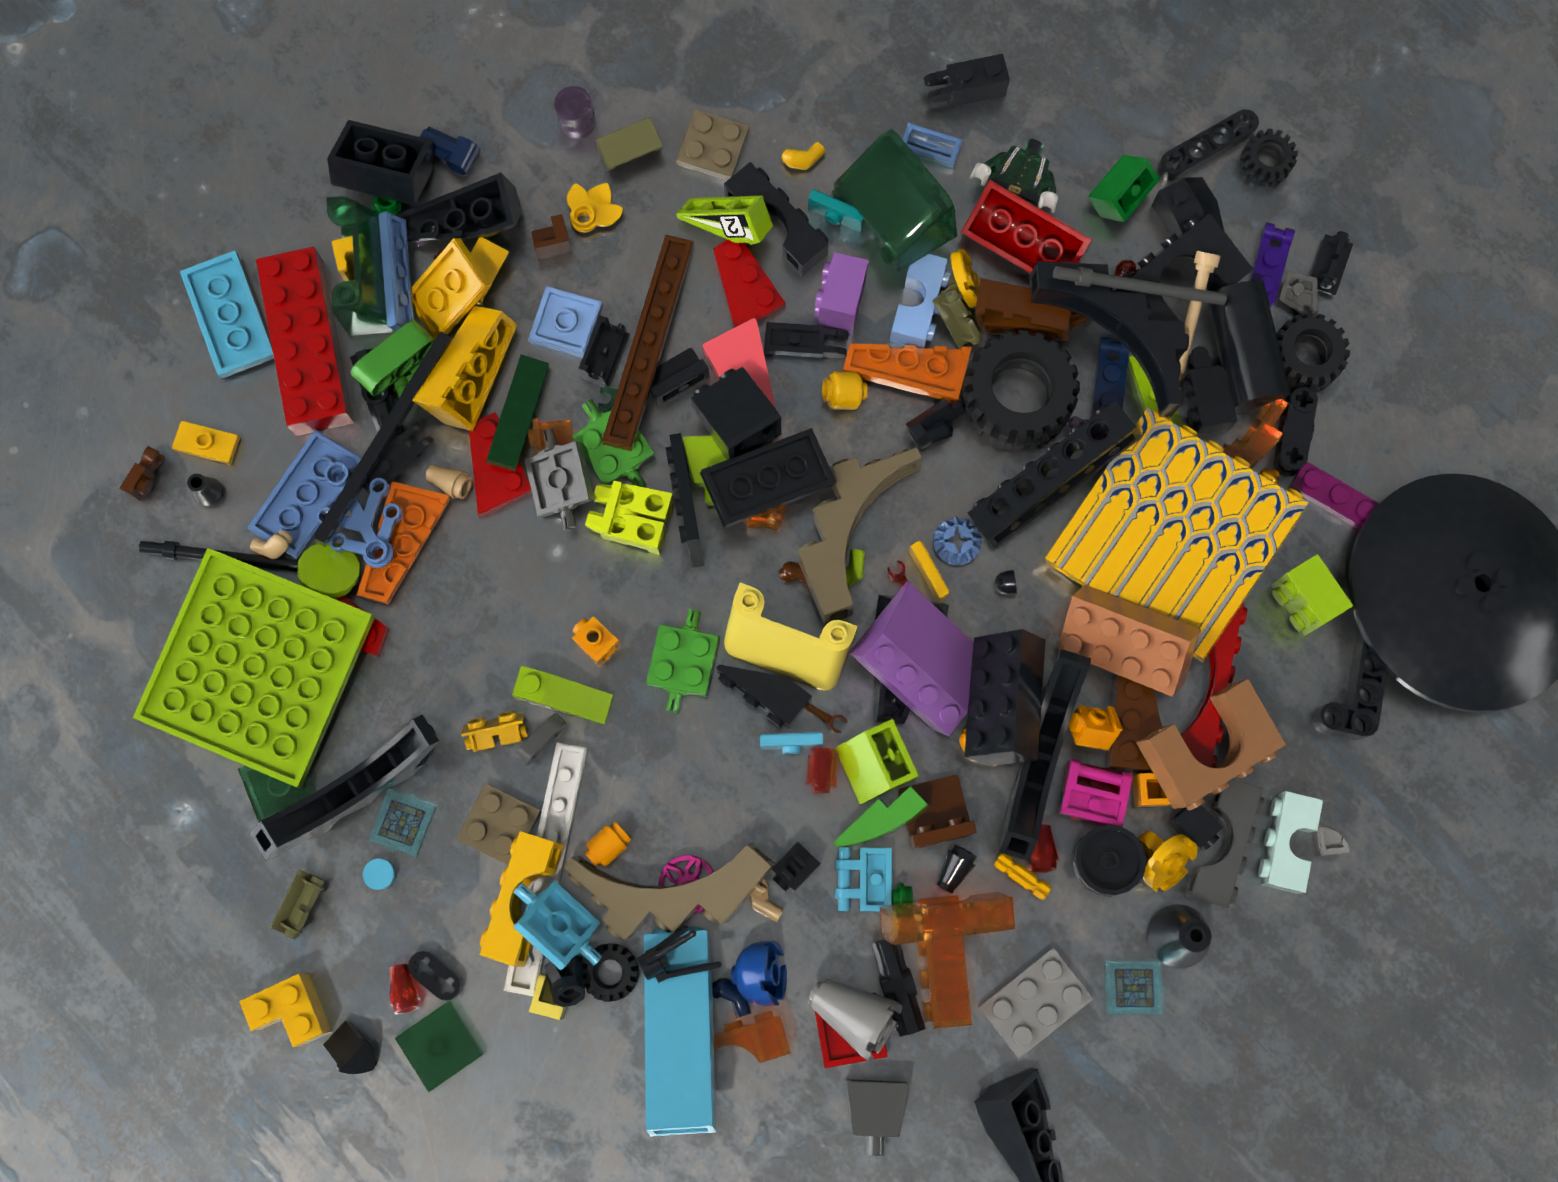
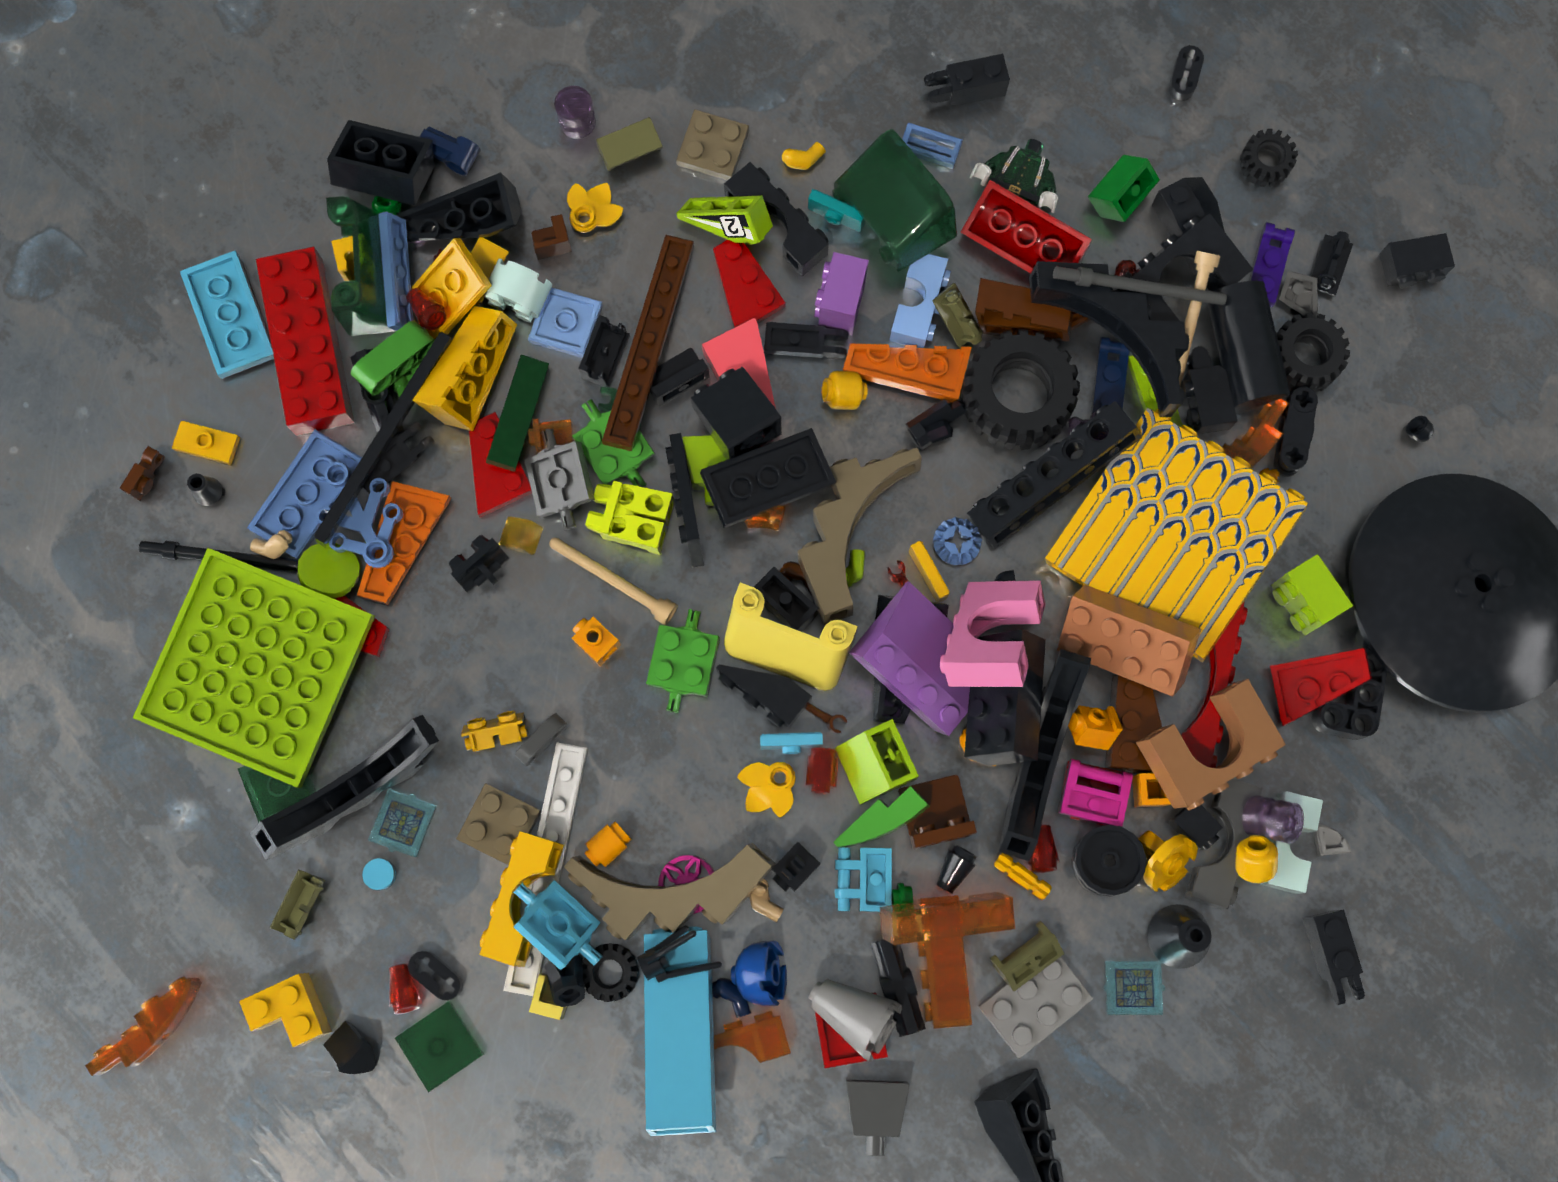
tan cone [426,464,473,499] -> none
lime slope [512,666,614,725] -> none
yellow tile [950,248,980,308] -> none
black beam [1158,109,1259,181] -> none
magenta plate [1288,462,1379,530] -> none
none -> clear orange slope [85,976,202,1076]
none -> clear red cone [406,288,446,330]
none -> black hips [449,535,508,592]
none -> light aqua brick [485,259,553,323]
none -> clear yellow slope [499,516,543,555]
none -> tan piece [549,538,678,625]
none -> yellow plate [737,762,796,818]
none -> black brick [754,567,819,632]
none -> bright pink arch [940,581,1046,687]
none -> olive hinge [990,921,1064,991]
none -> black beam [1169,45,1204,101]
none -> yellow head [1235,835,1278,883]
none -> clear purple wheel [1242,795,1304,844]
none -> red wing [1270,648,1372,726]
none -> black hinge [1303,909,1365,1005]
none -> black brick [1379,233,1455,288]
none -> black hinge [1406,416,1434,442]

